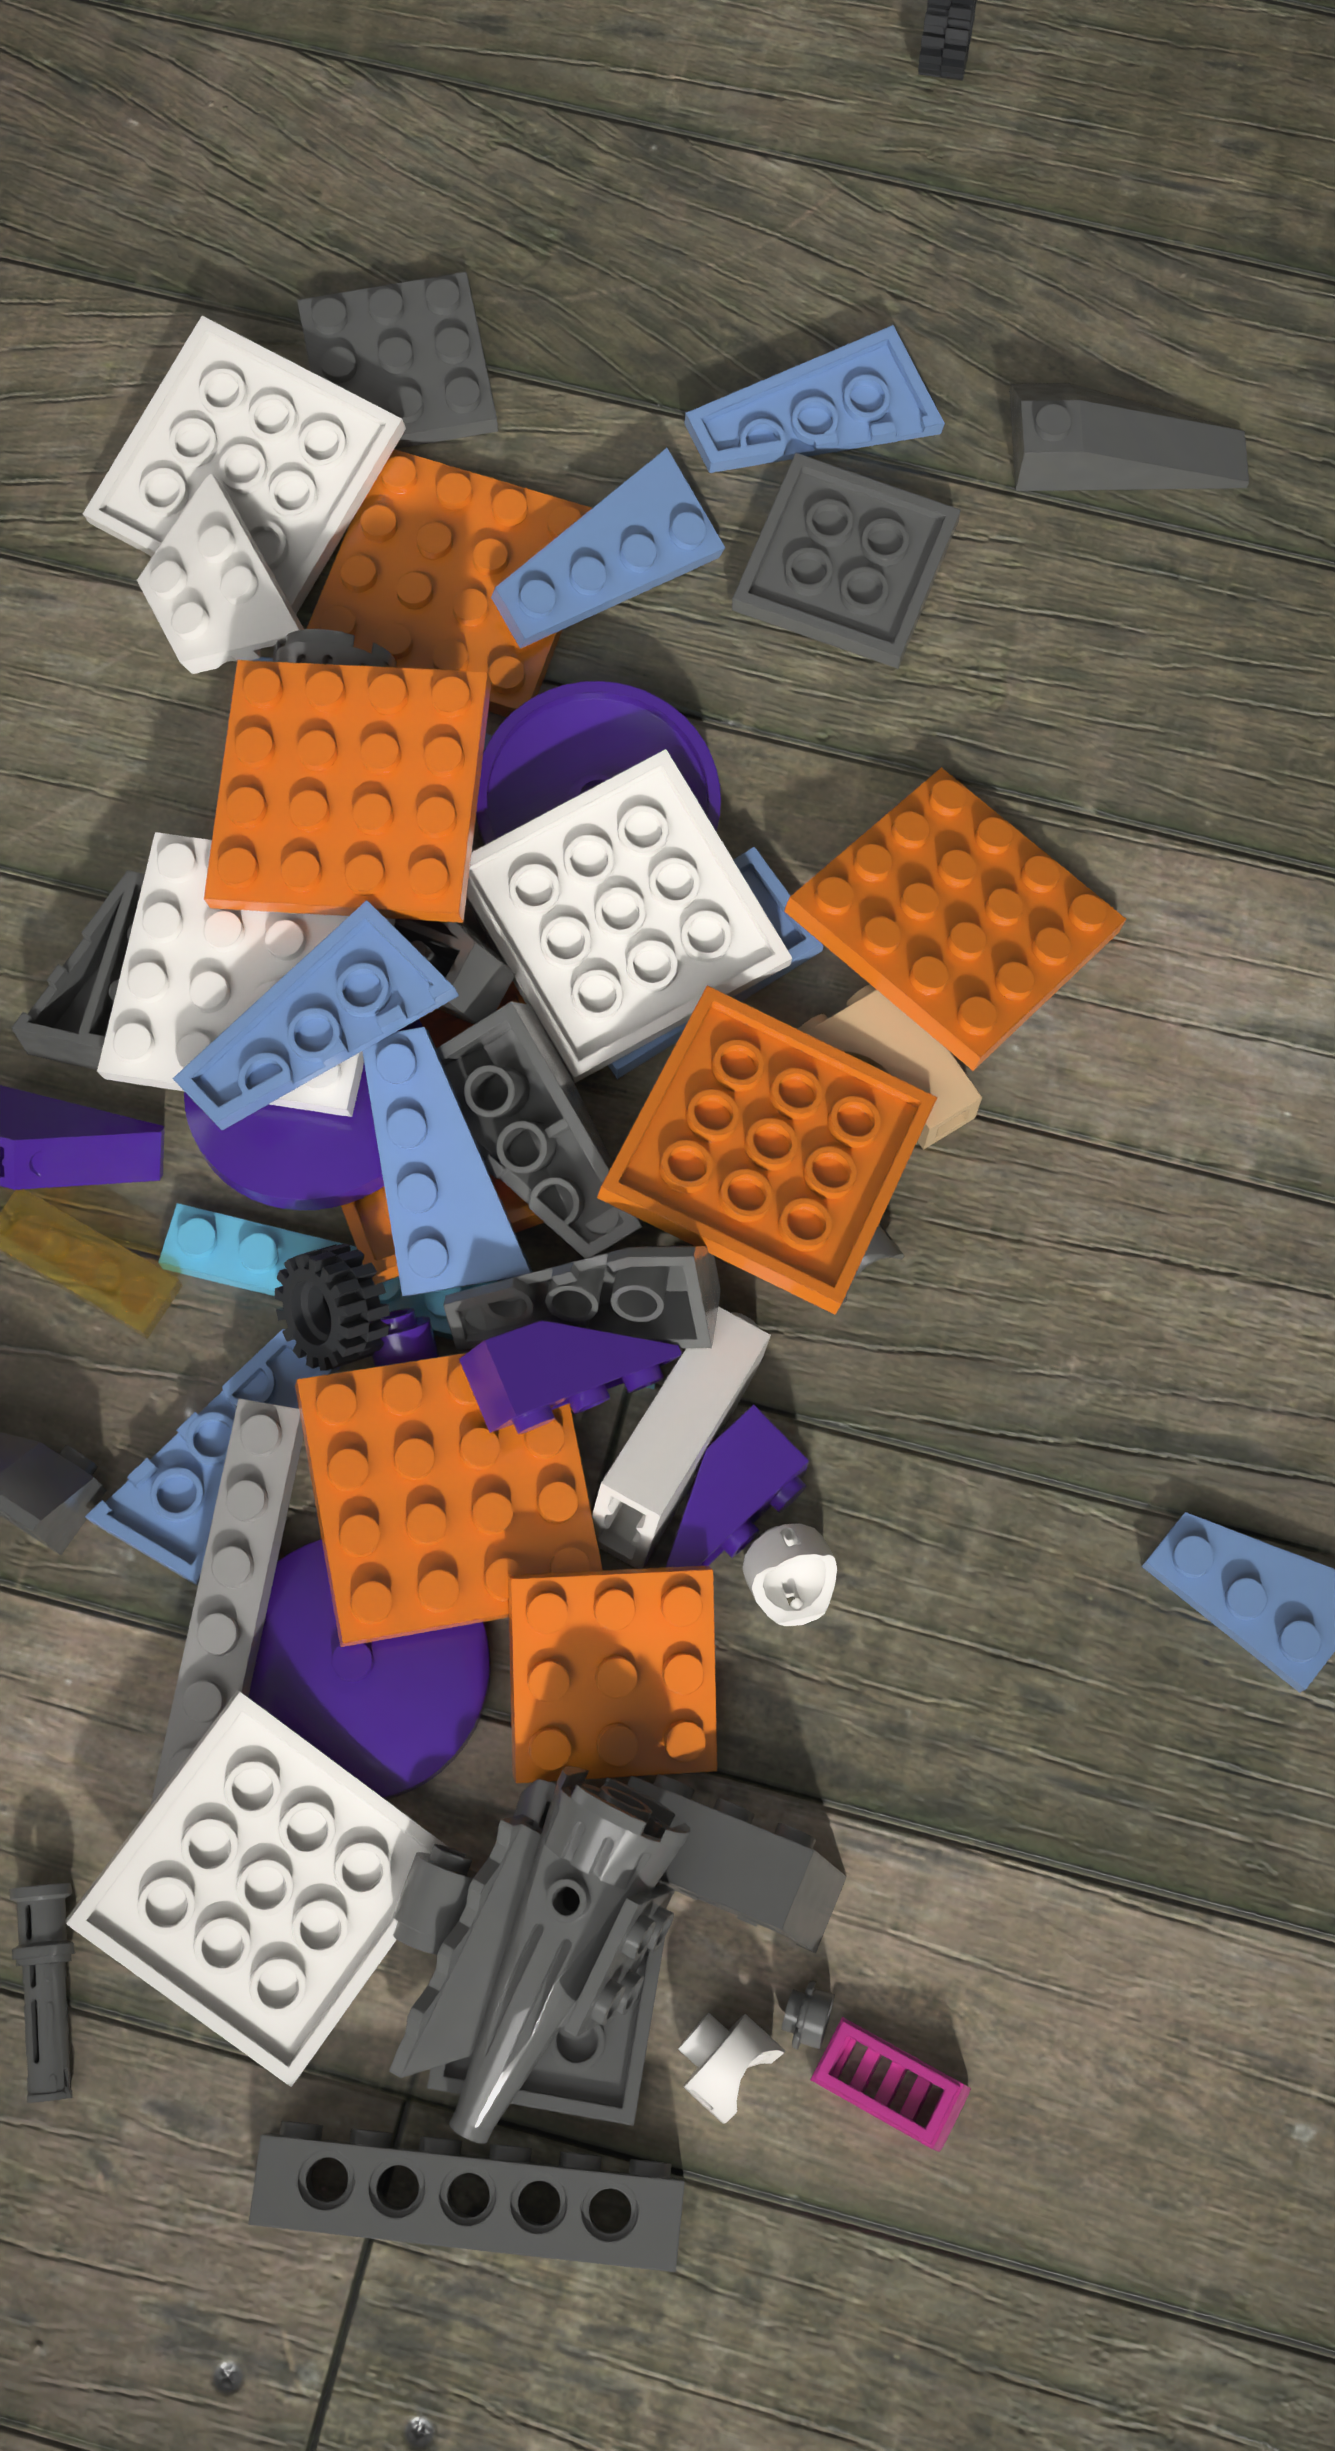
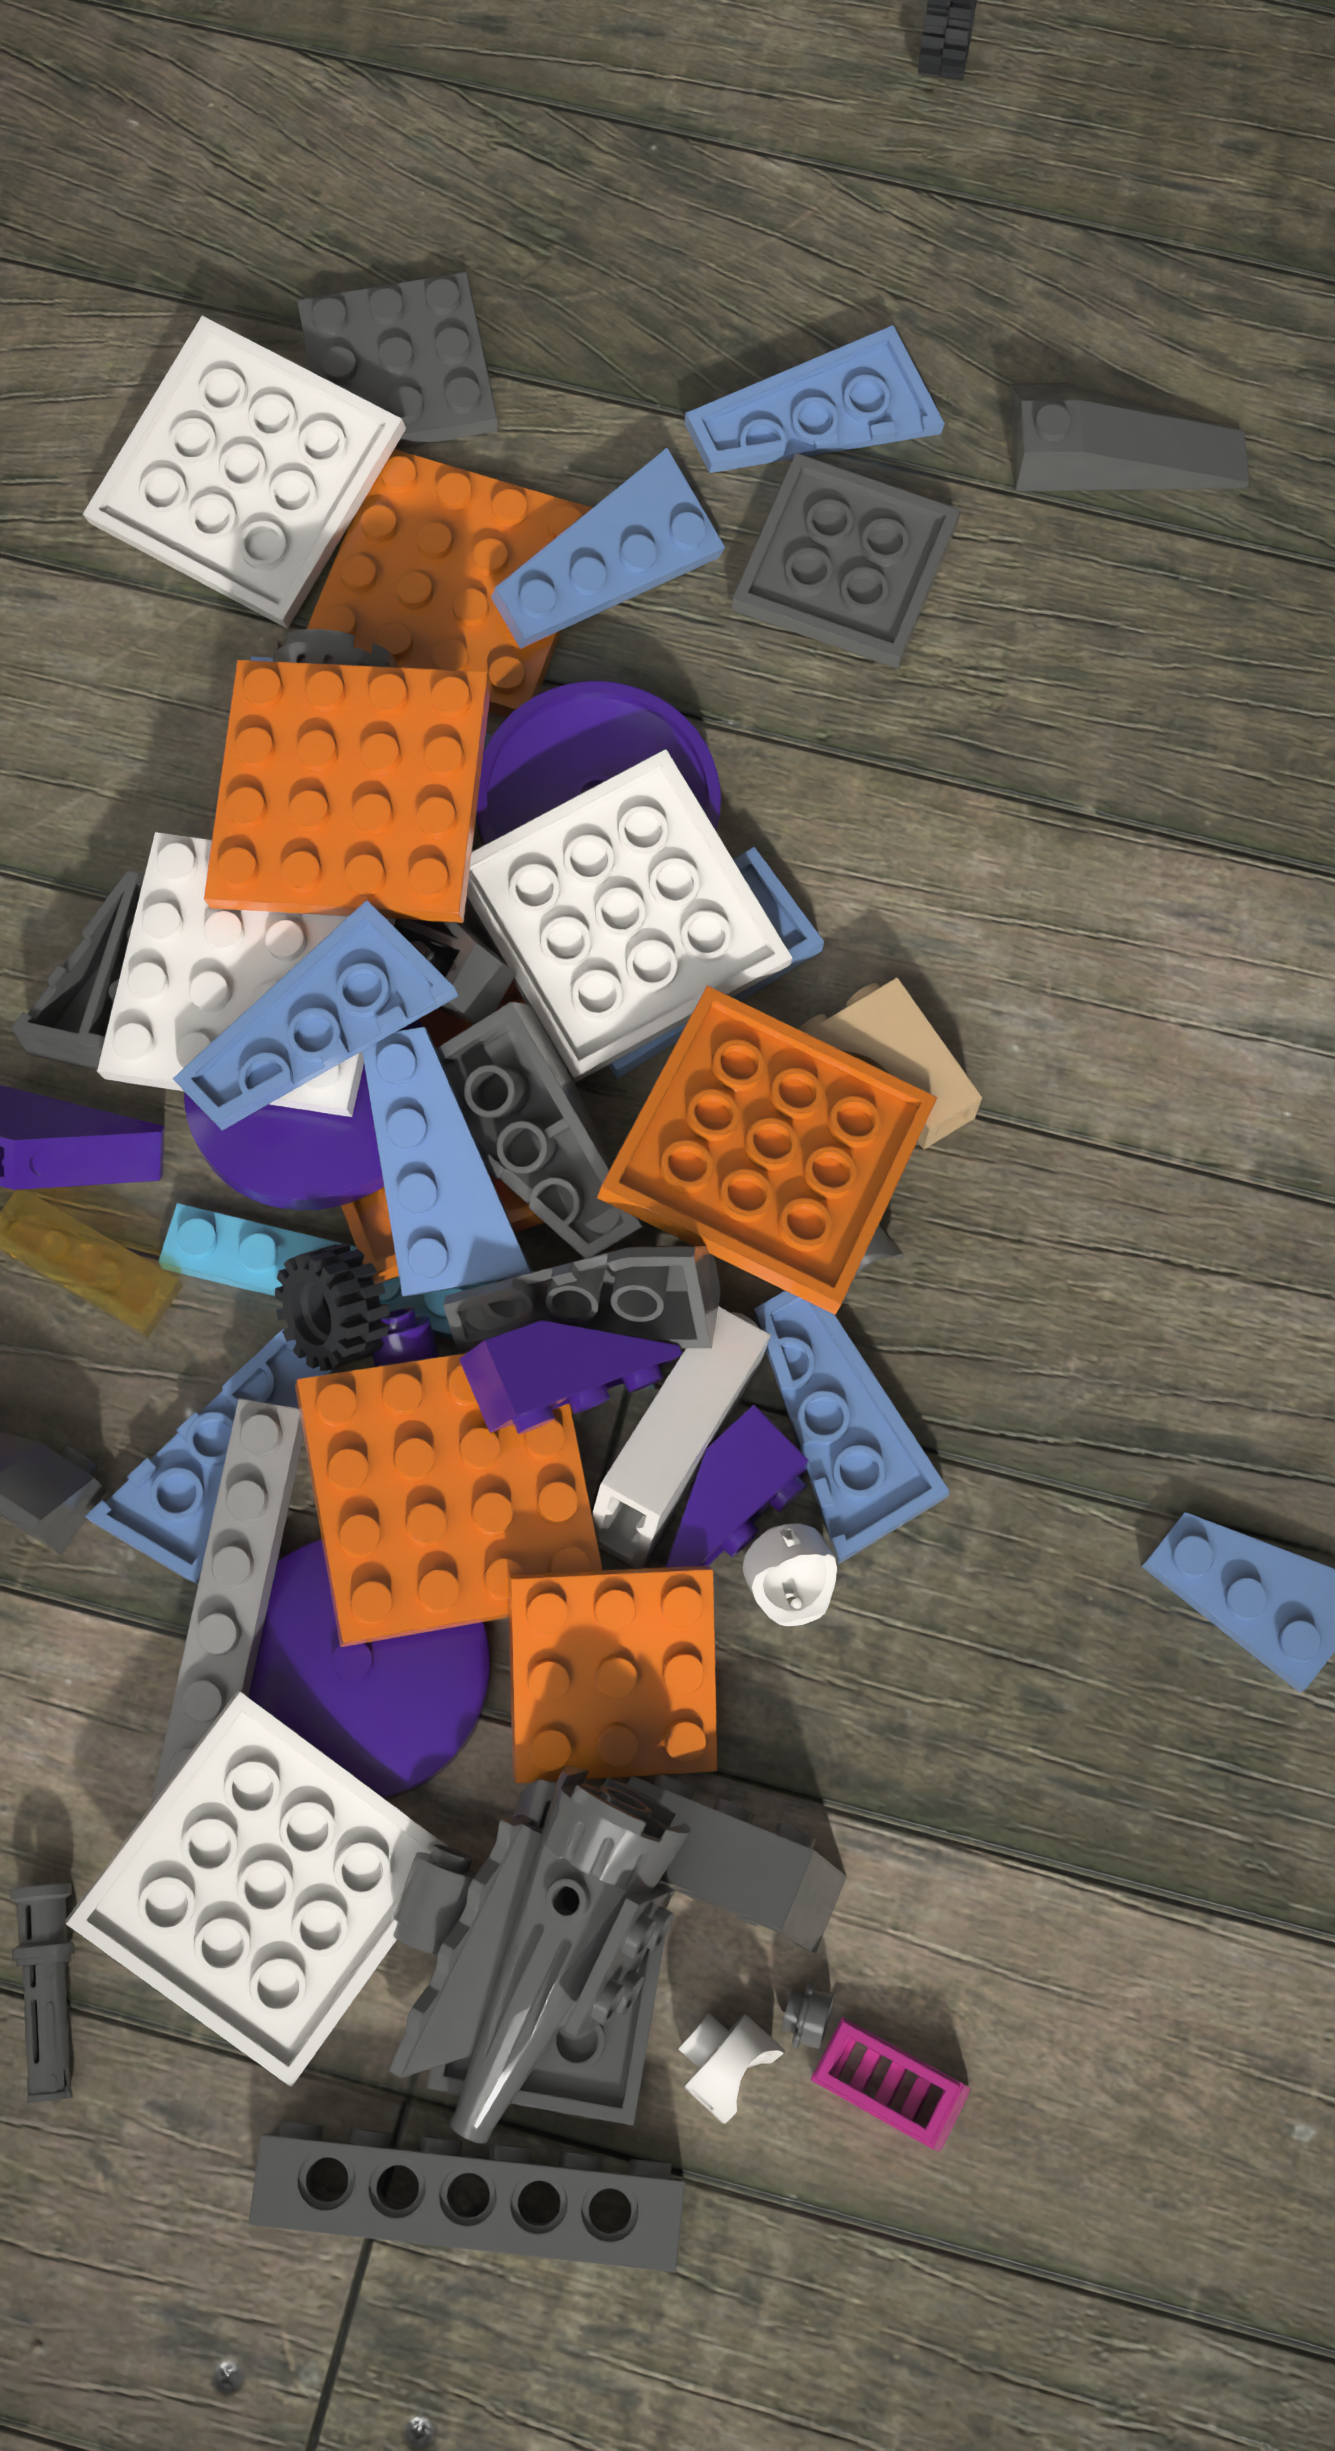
white wing [137,473,304,674] -> none
orange plate [784,767,1127,1071] -> none
none -> medium blue wing [754,1291,950,1565]

